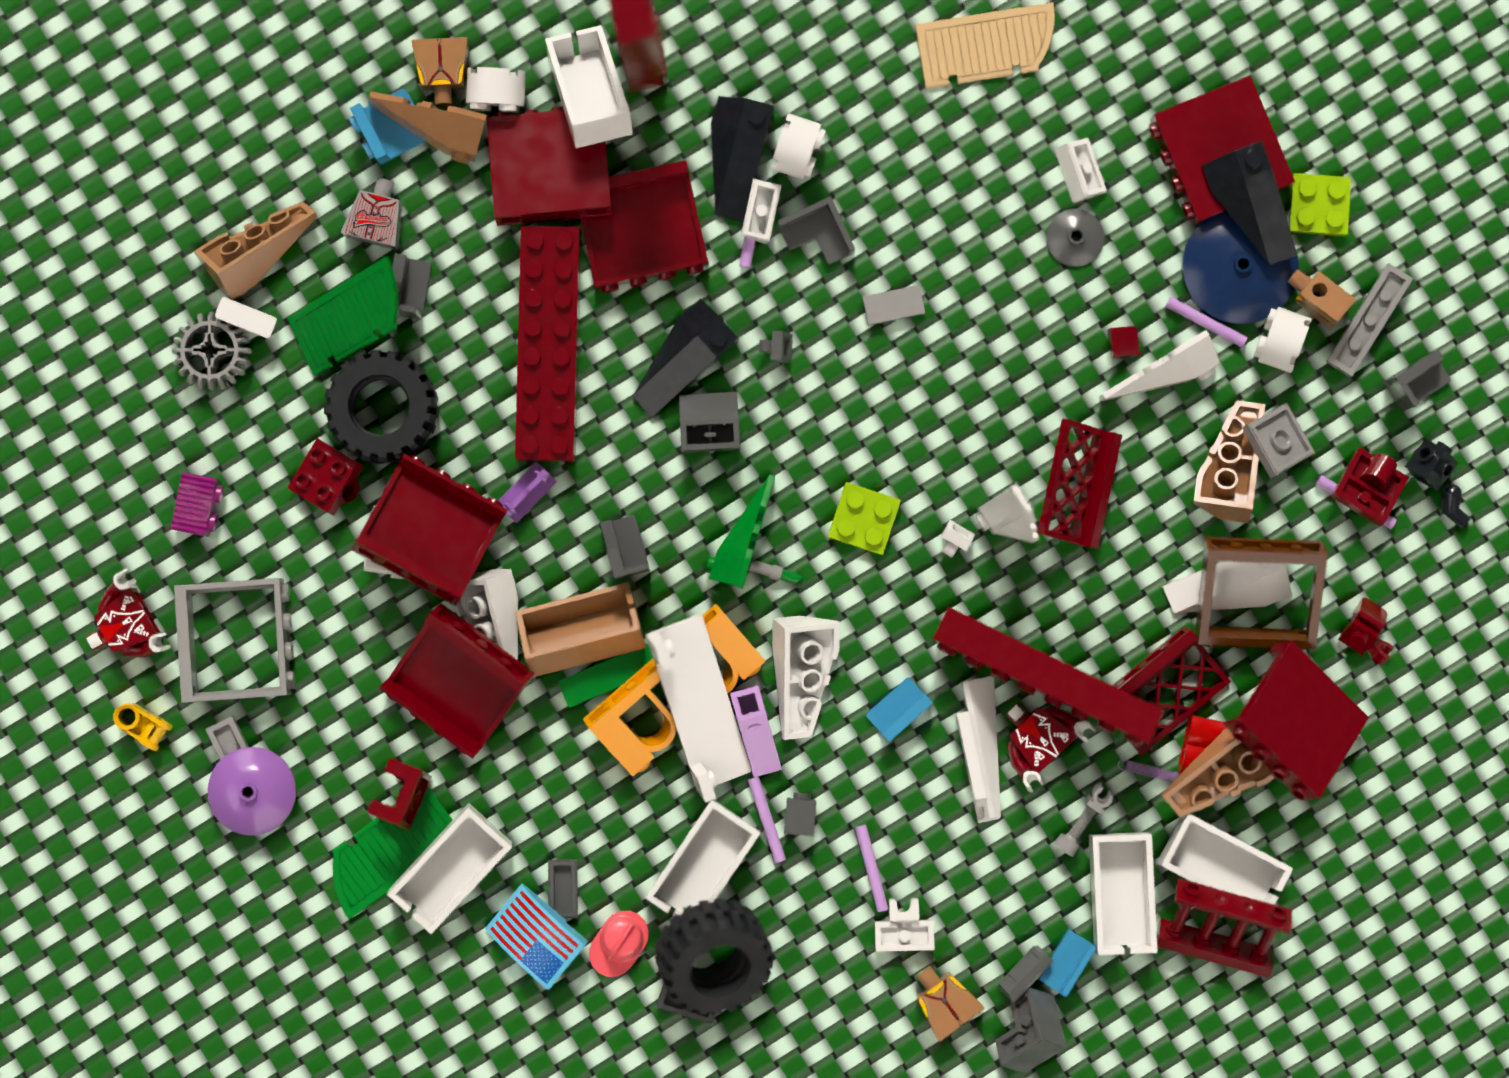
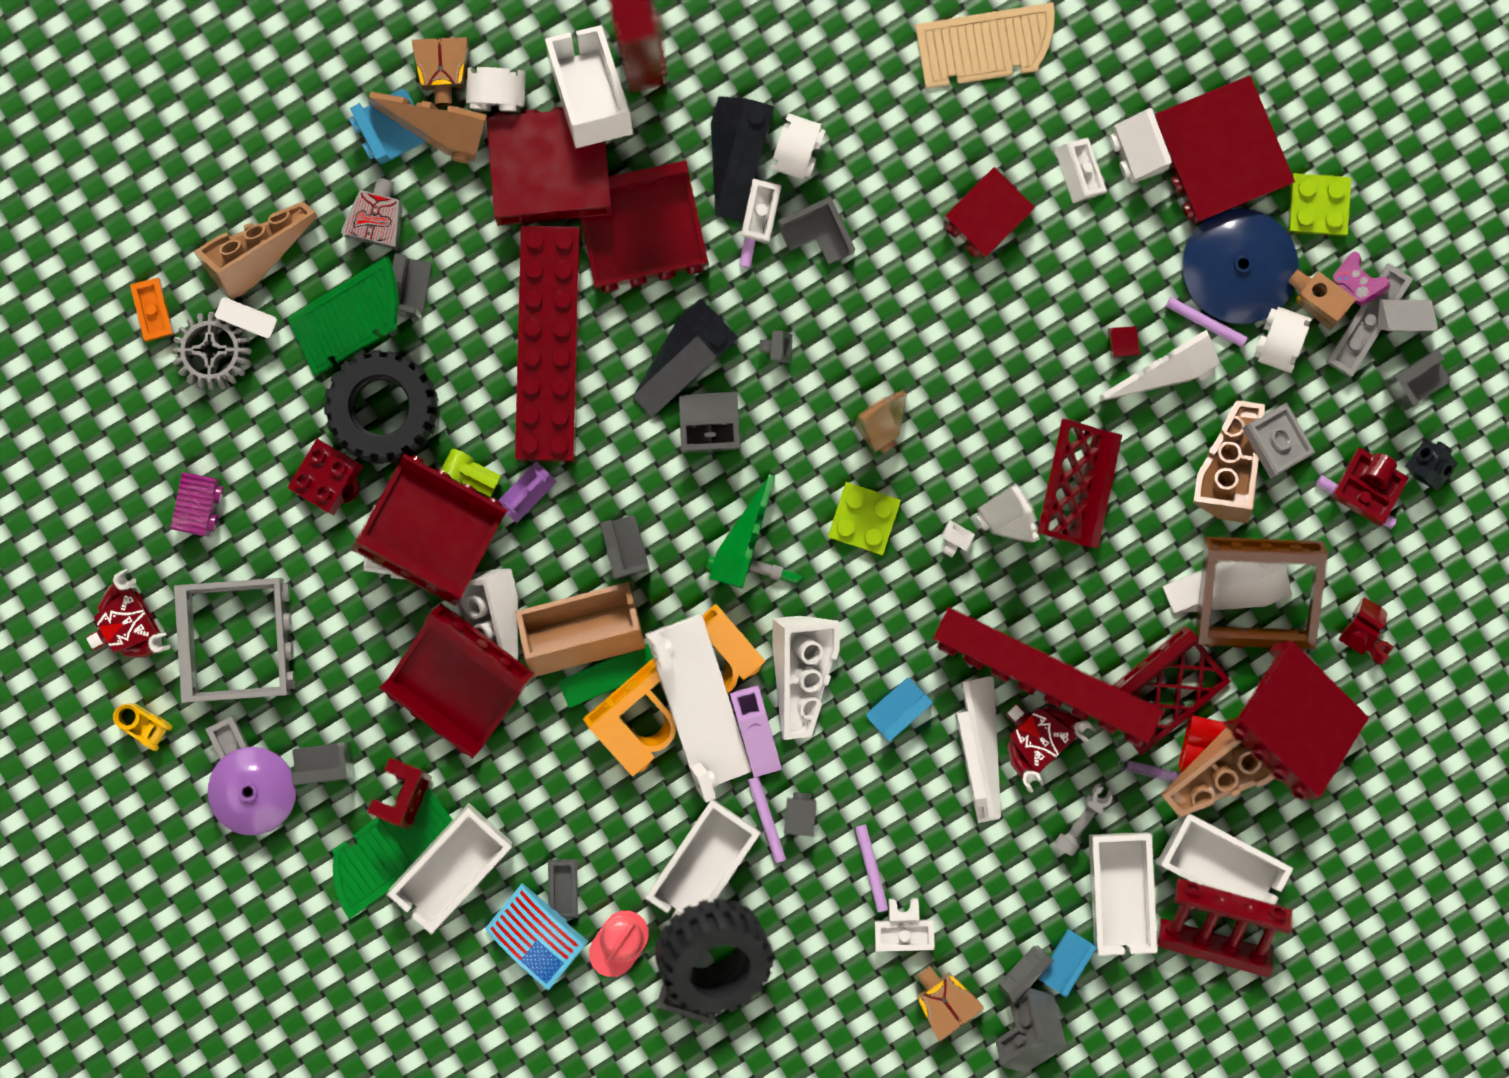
light grey tile [862,285,925,326] -> none
dark grey dish [1046,209,1104,267] -> none
black wedge [1201,141,1297,265] -> none
black arm [1441,484,1470,528] -> none
none -> orange plate [130,277,174,342]
none -> dark grey panel [292,742,355,785]
none -> lime piece [441,449,501,498]
none -> medium nougat wedge [855,390,907,454]
none -> dark red panel [943,167,1035,260]
none -> white slope [1109,108,1172,184]
none -> magenta piece [1333,252,1391,305]
none -> light grey slope [1377,300,1438,331]

